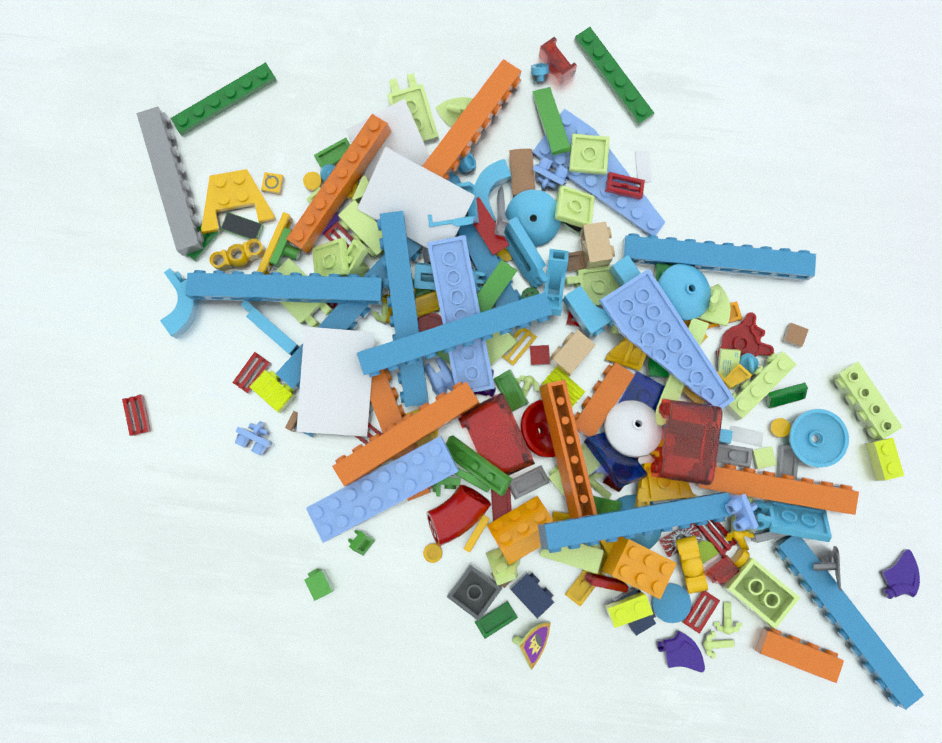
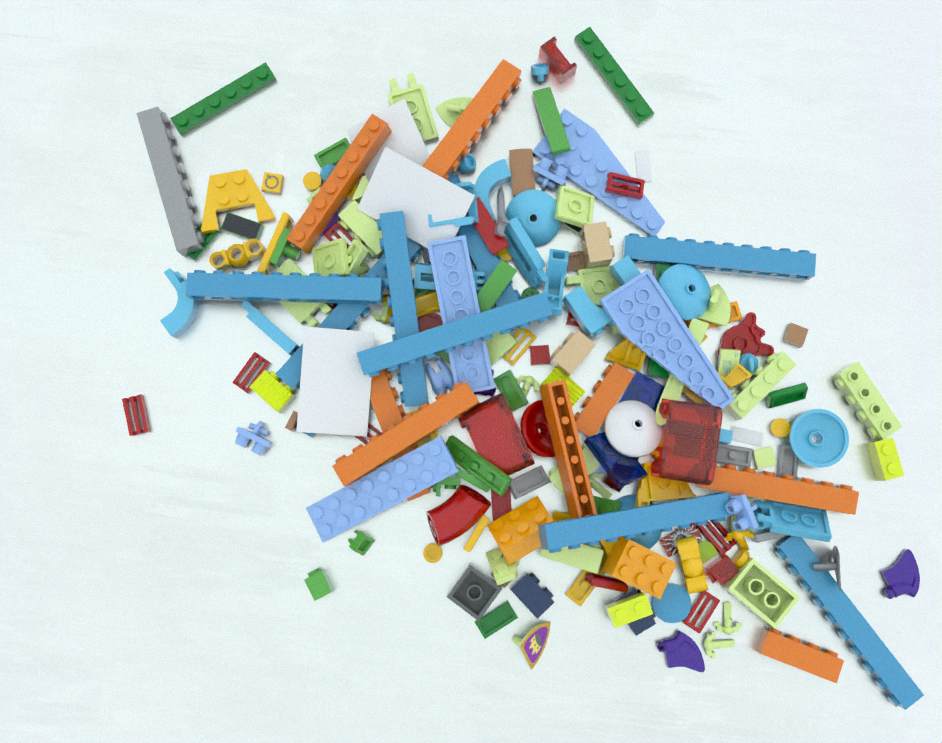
yellowish green tile [569,133,610,175] -> none

